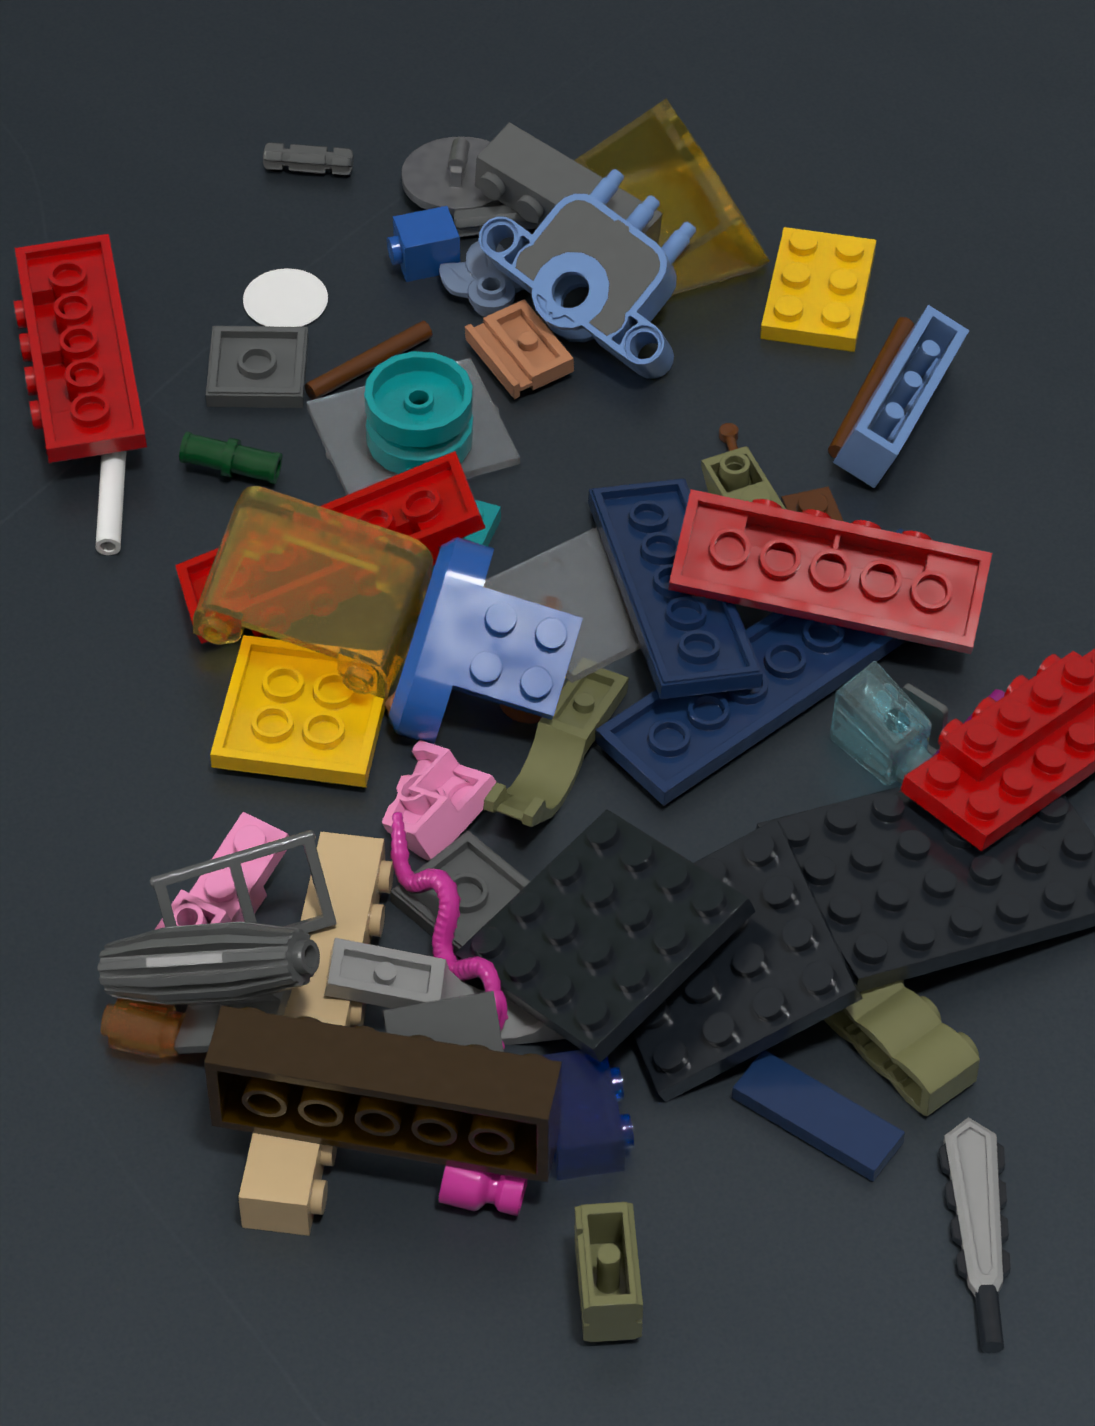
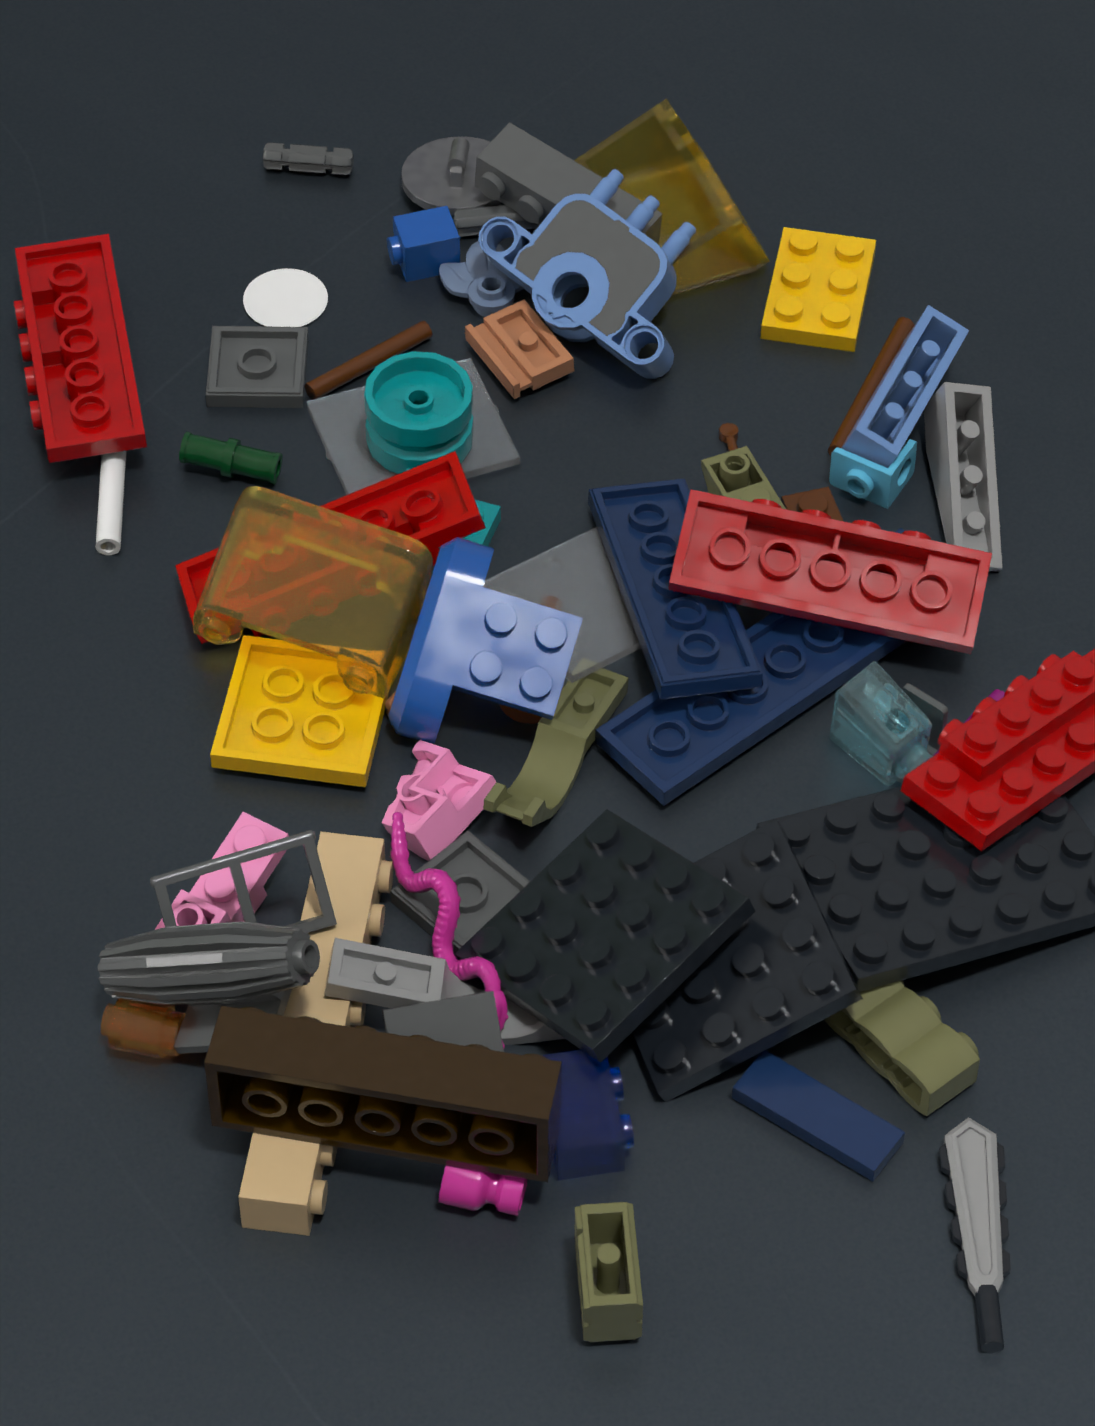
none -> medium azure bracket [829,439,917,509]
none -> light grey slope [924,382,1002,572]

